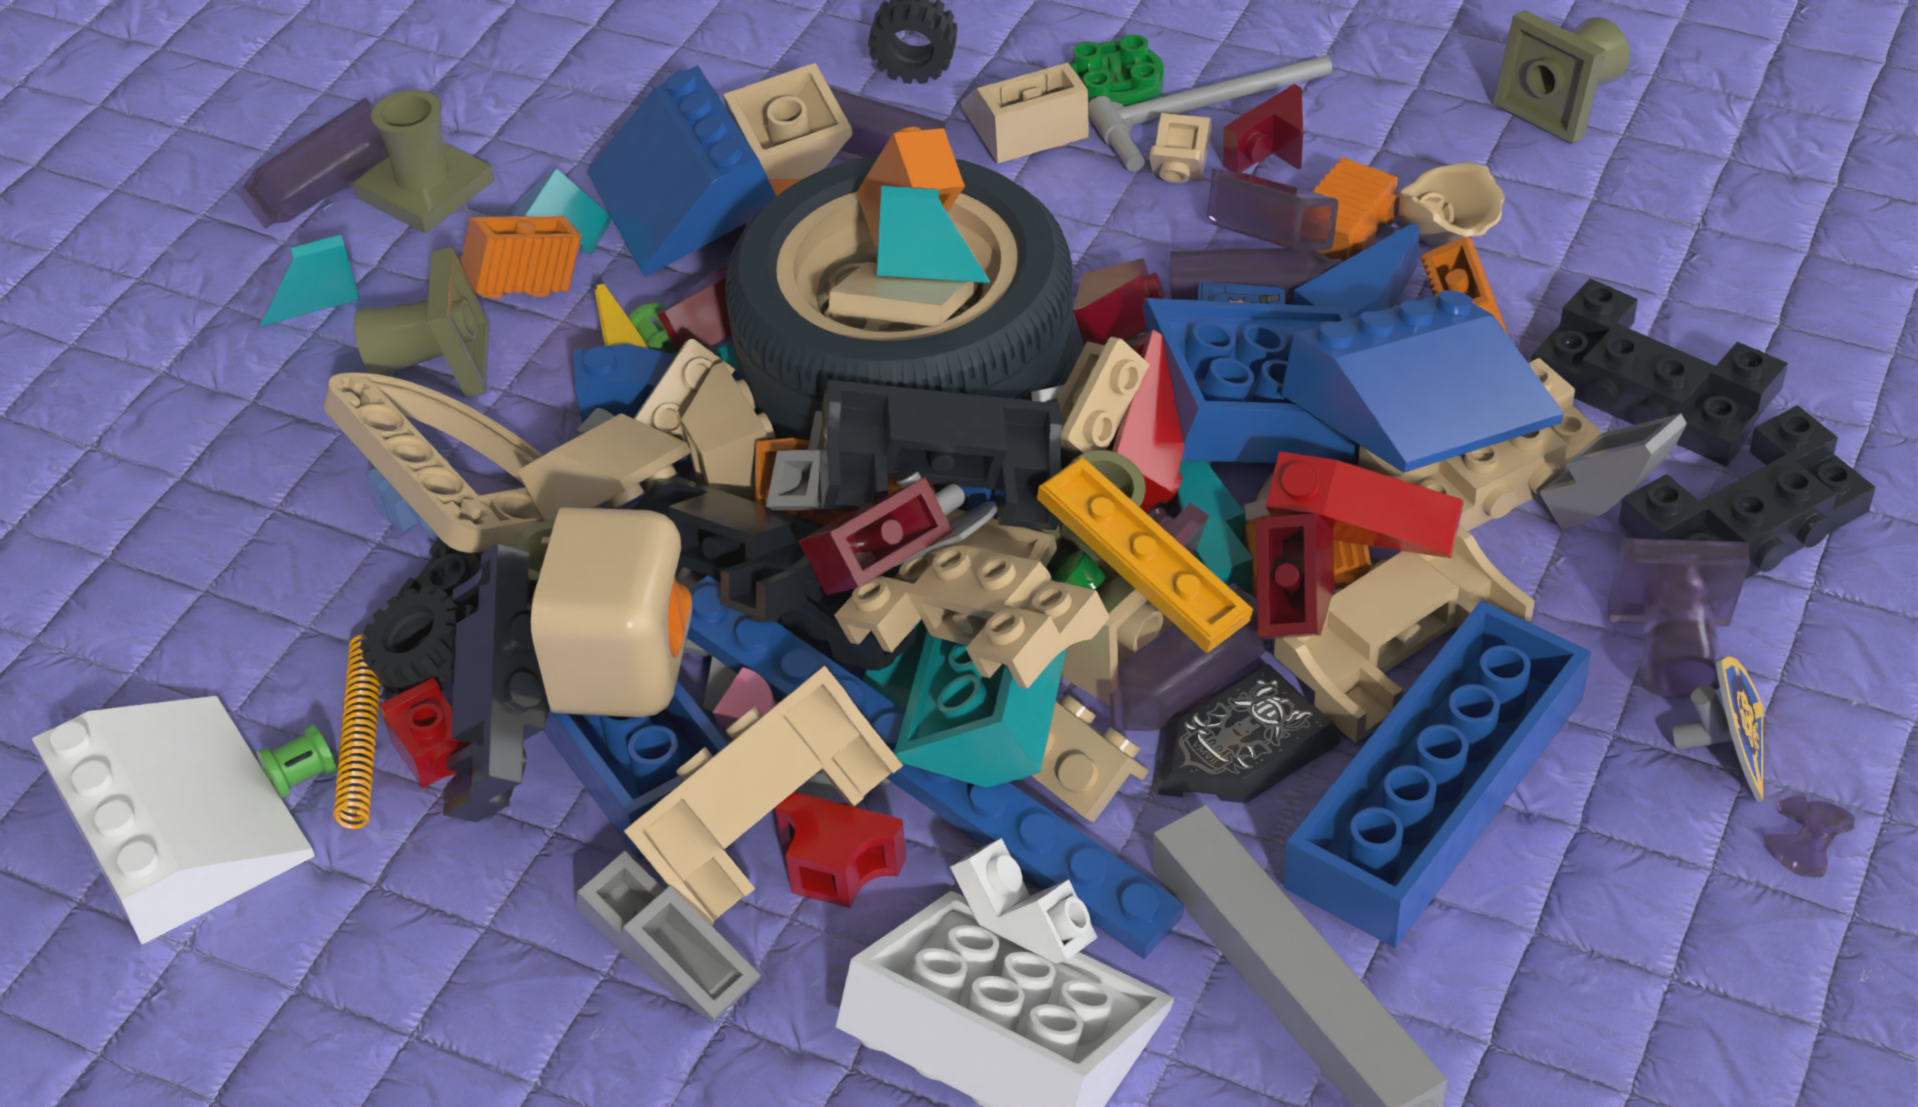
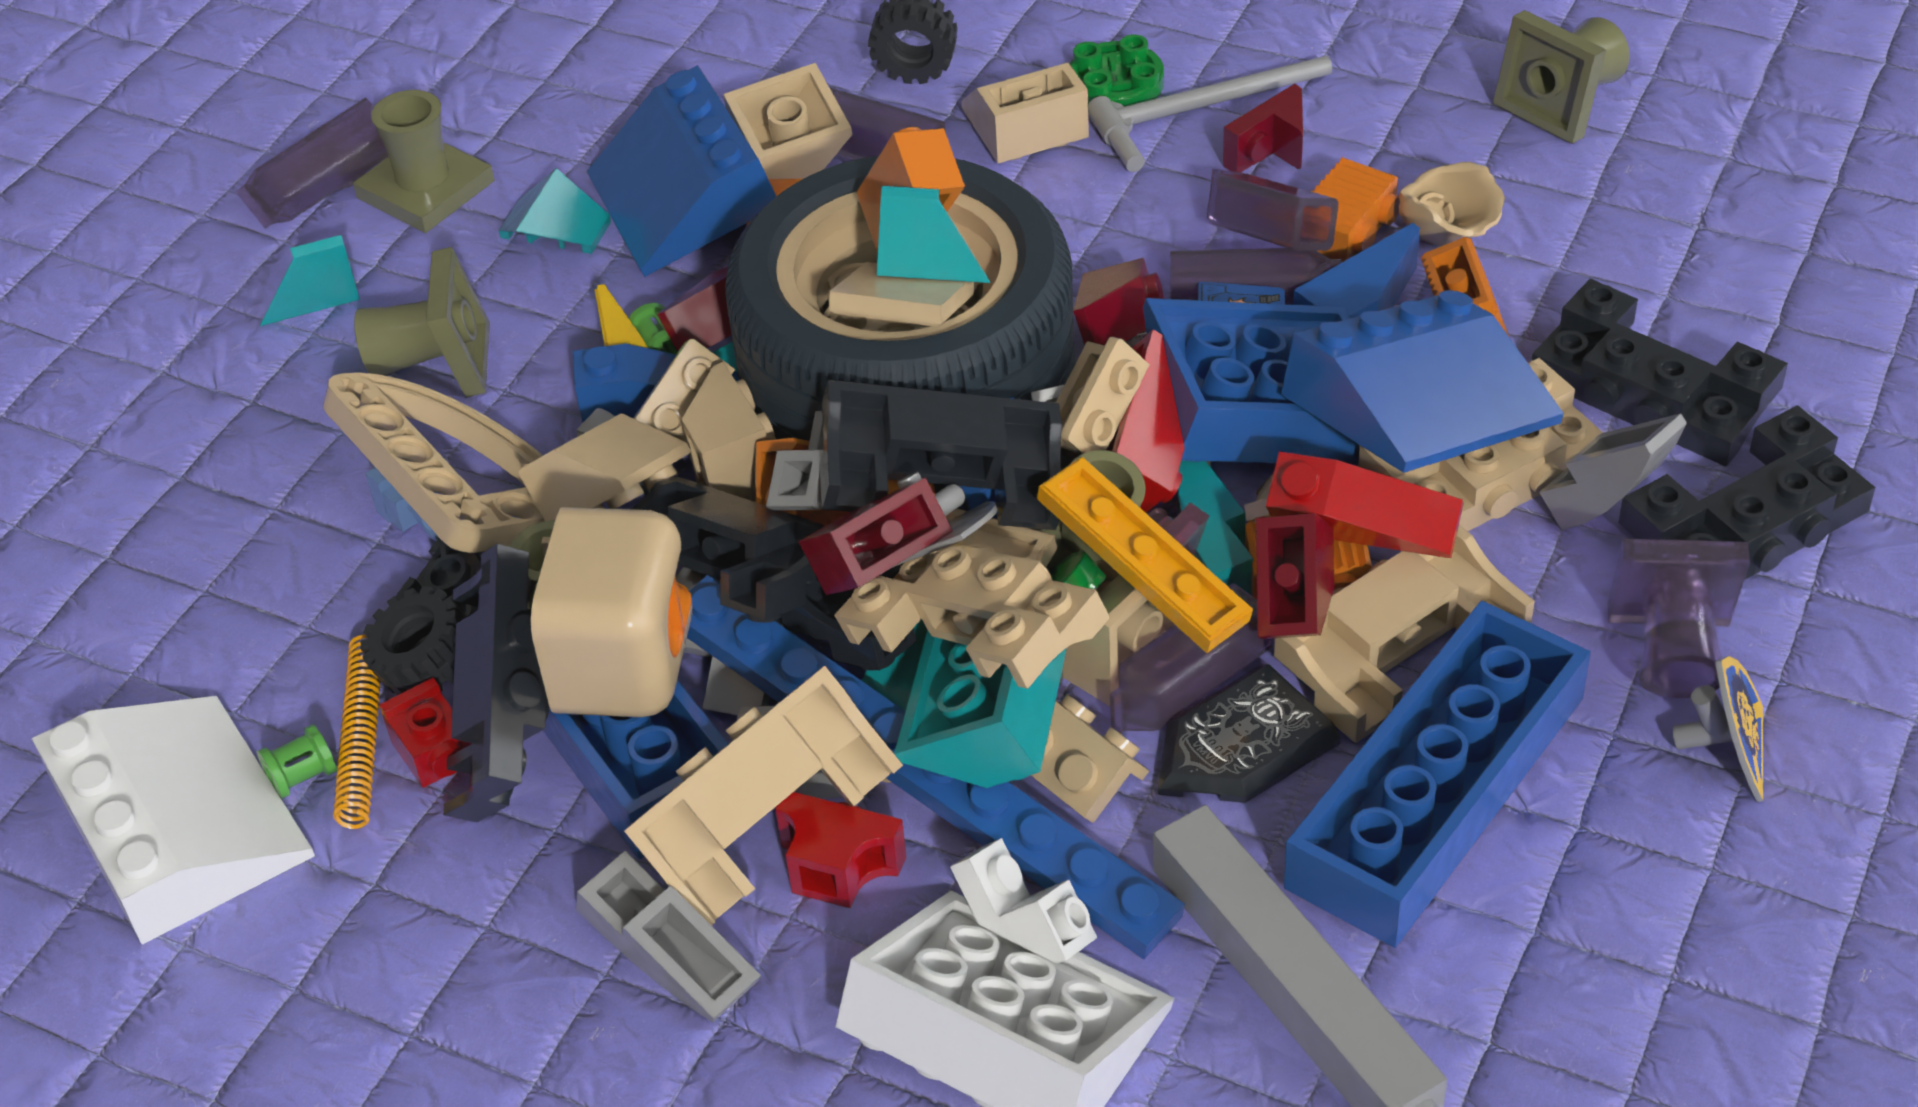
orange brick [460,216,582,299] -> none
bright pink tile [713,667,775,728] -> none
tan bracket [1149,113,1211,183] -> none
clear purple piece [1764,795,1855,878] -> none

